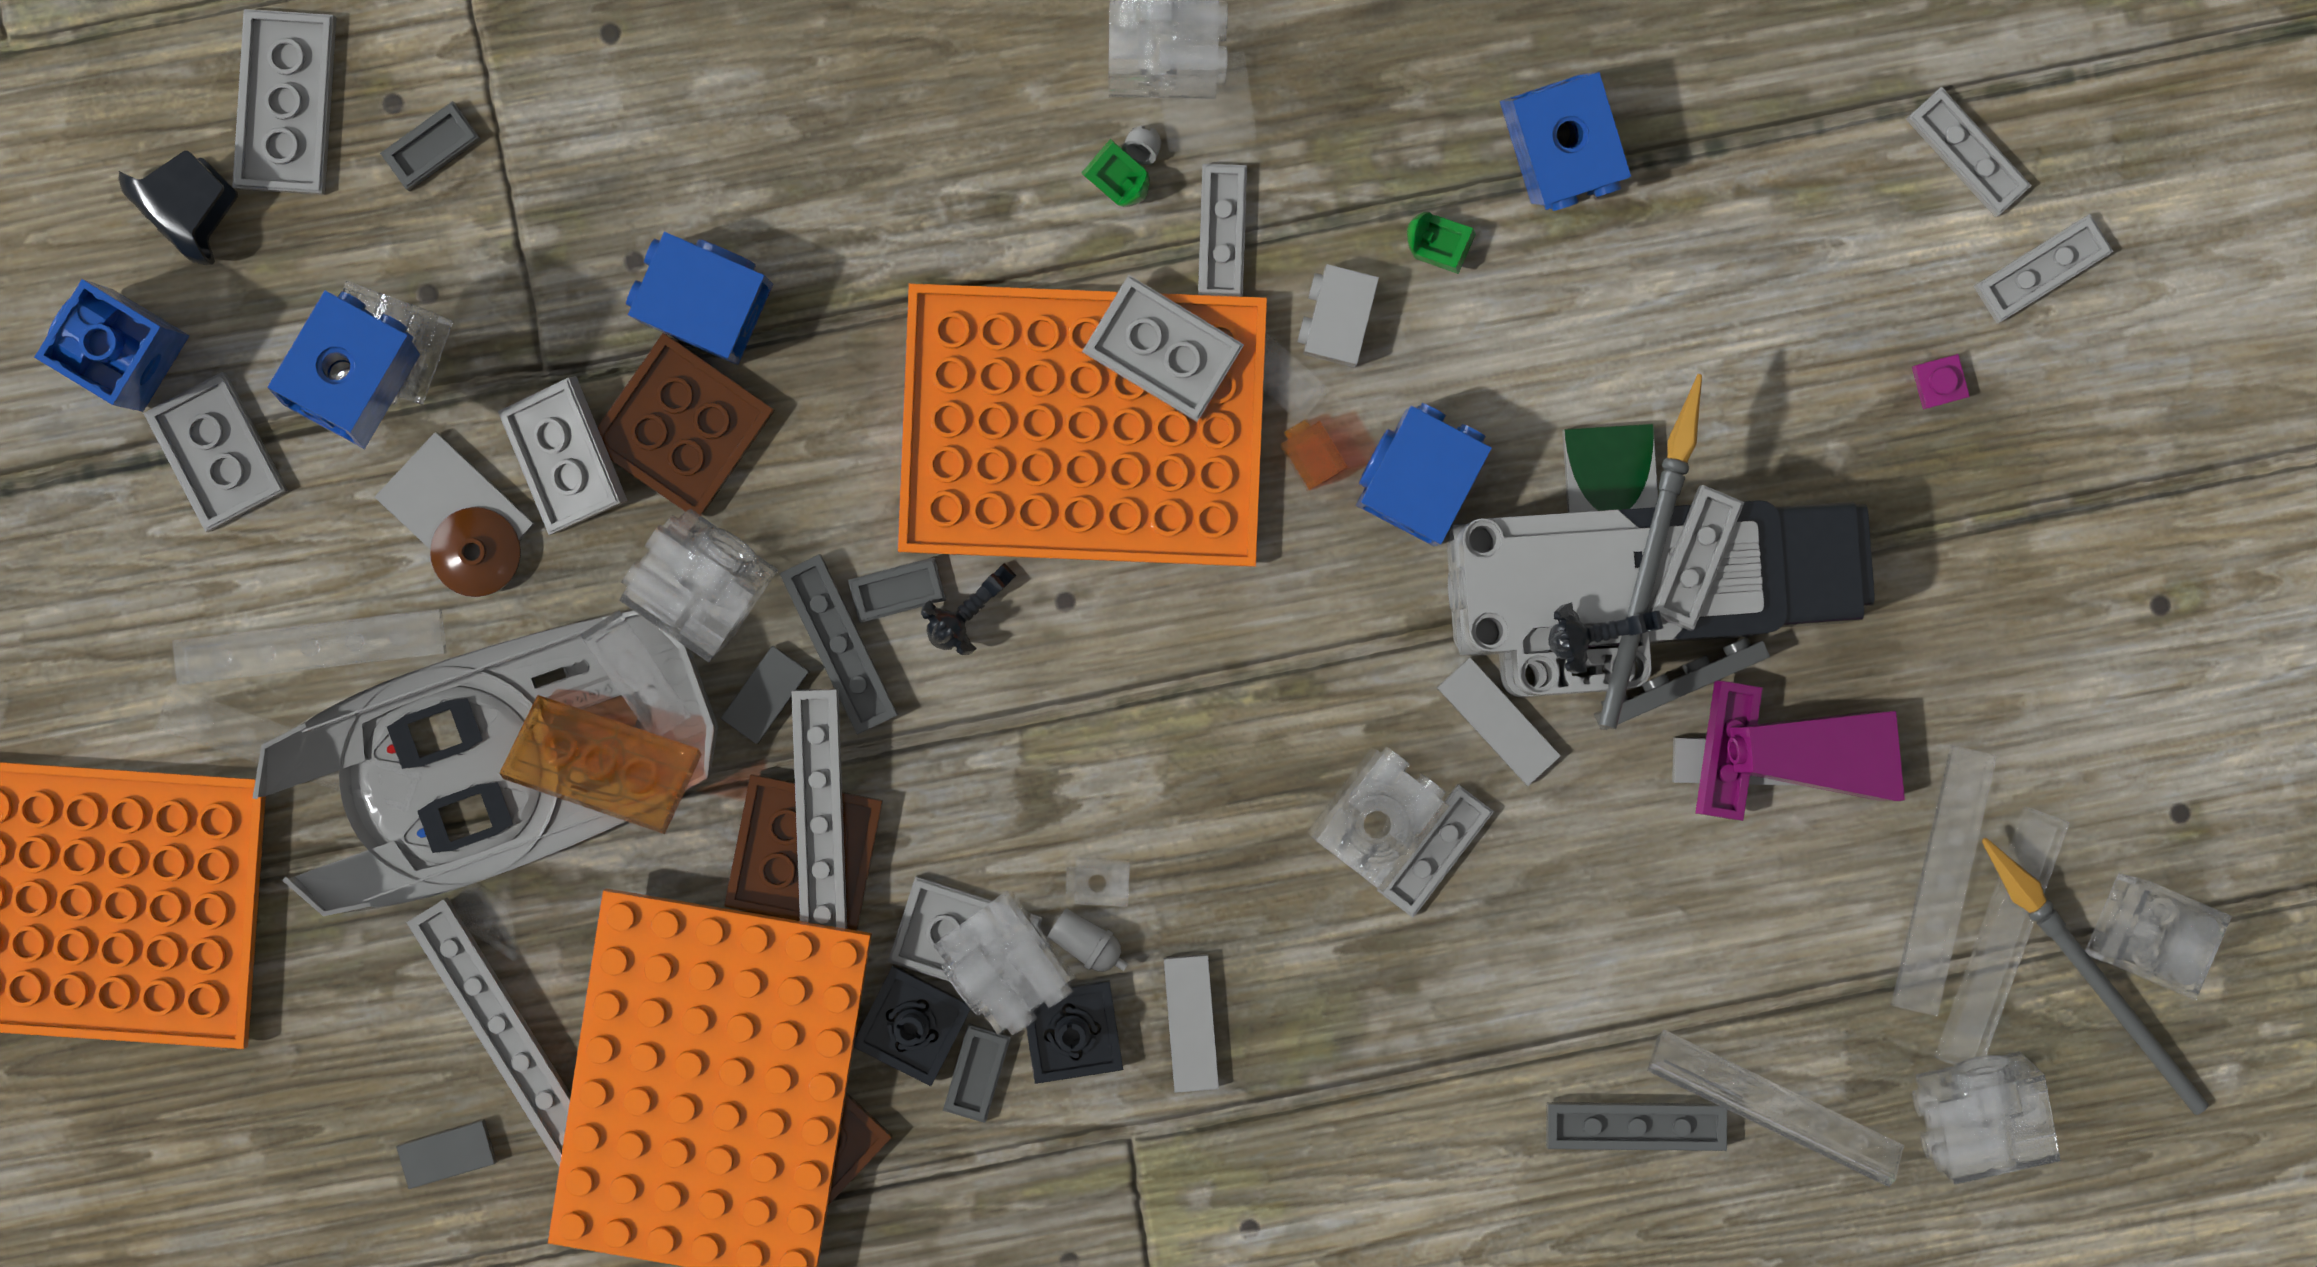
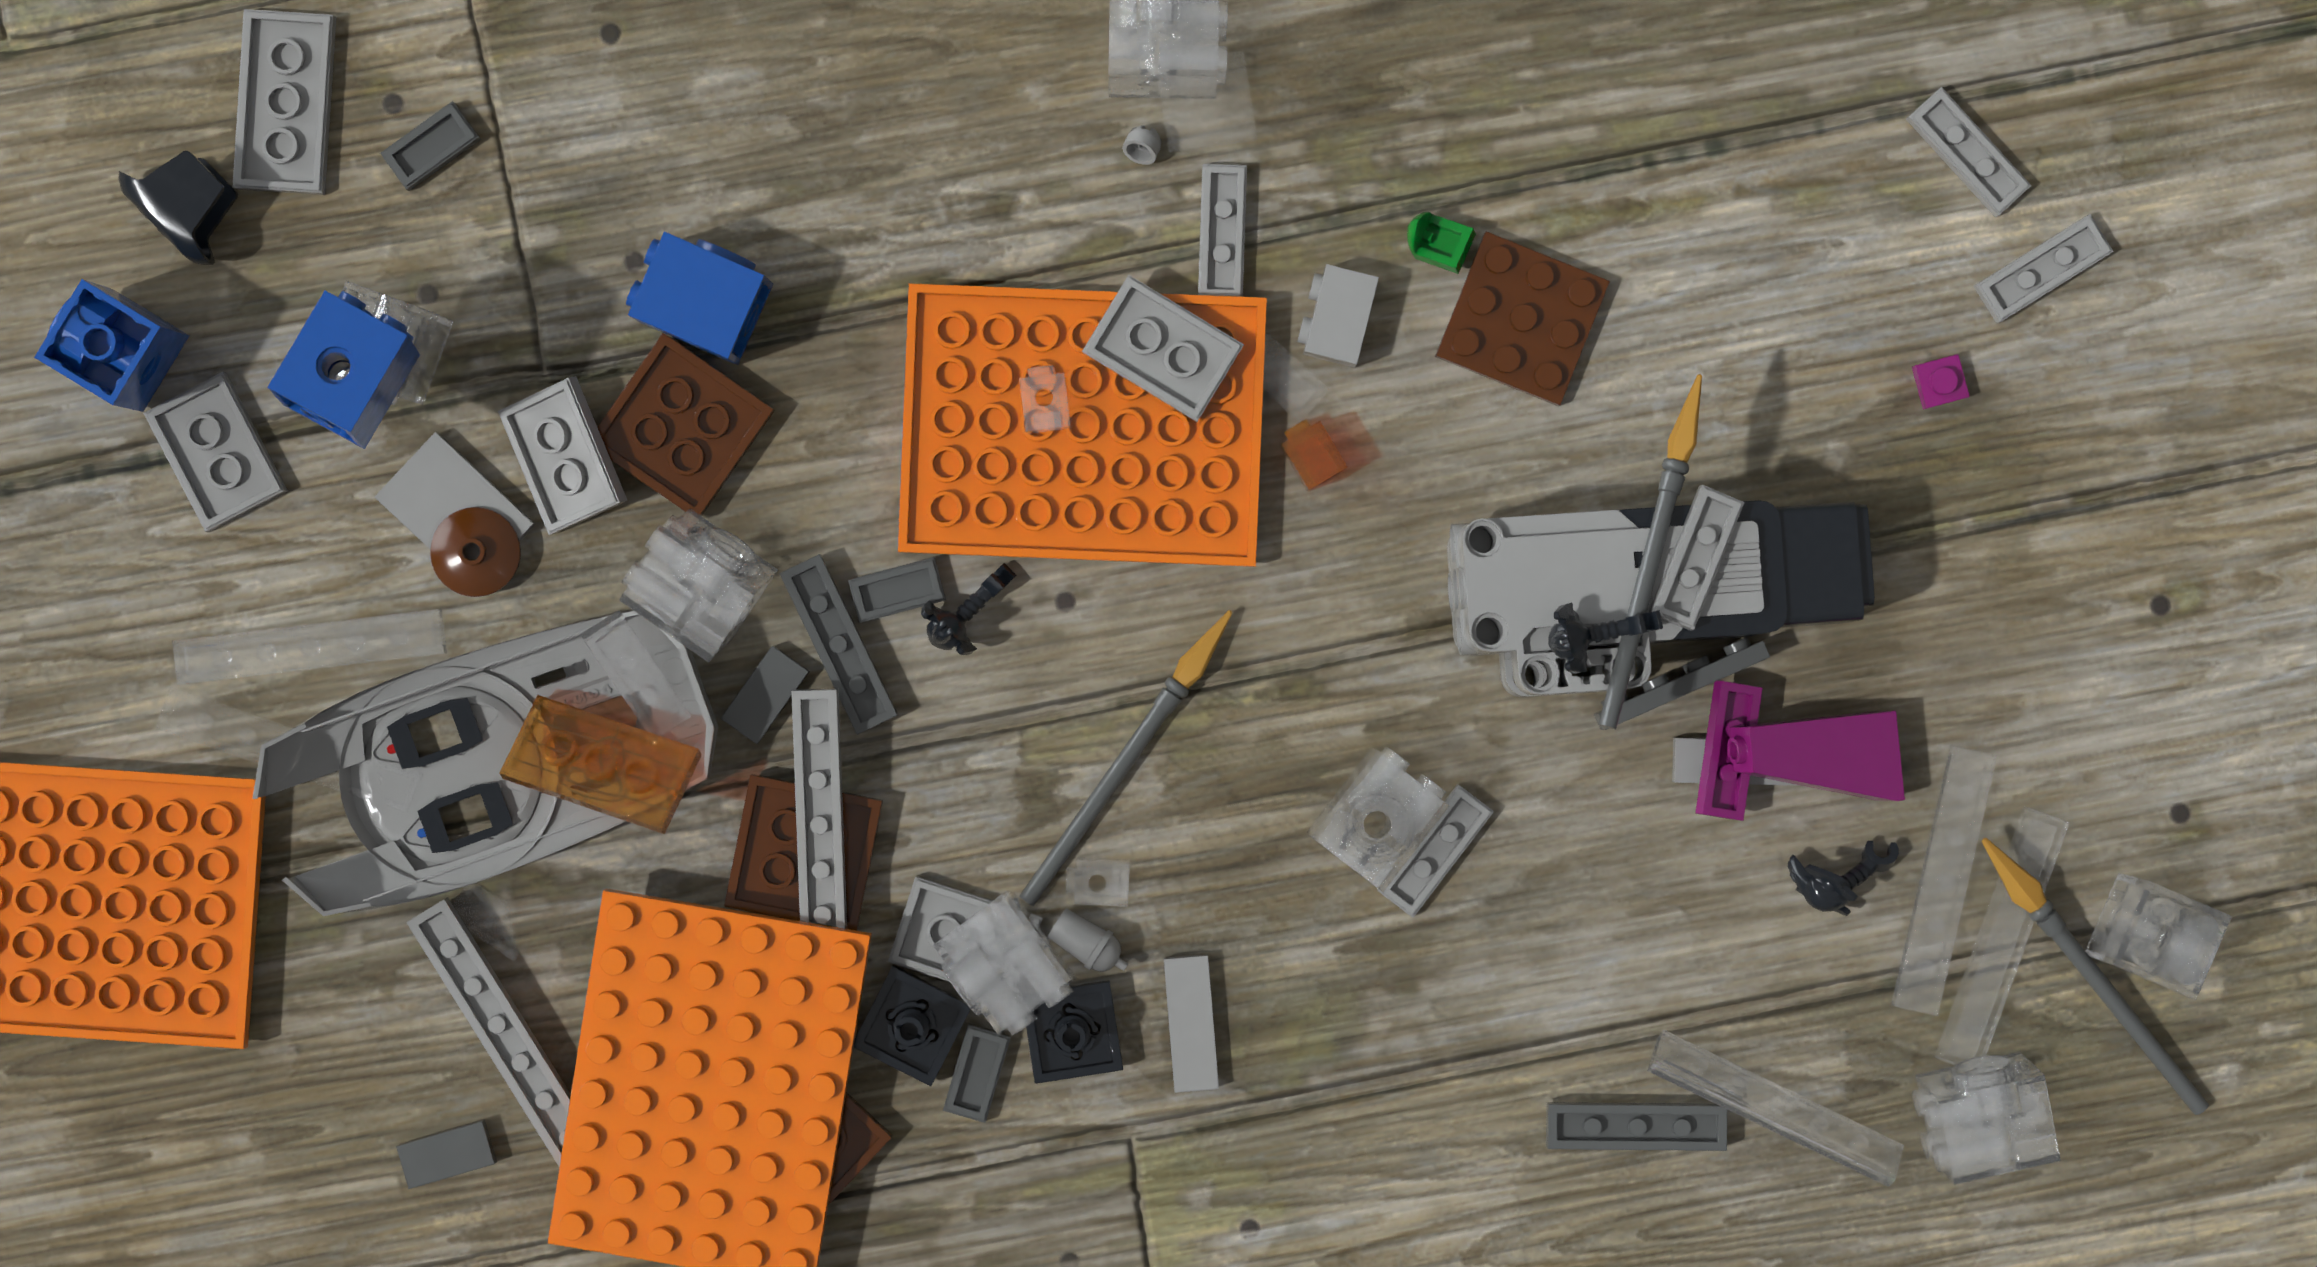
green plate [1081,139,1150,207] -> none
blue brick [1355,403,1492,547] -> none
light grey tile [1436,657,1560,786] -> none
blue brick [1499,72,1631,211] -> none
dark green tile [1562,424,1658,513] -> none
none -> clear brick [1019,365,1072,434]
none -> dark grey piece [1019,610,1232,906]
none -> reddish brown plate [1435,231,1610,406]
none -> black piece [1787,841,1899,916]

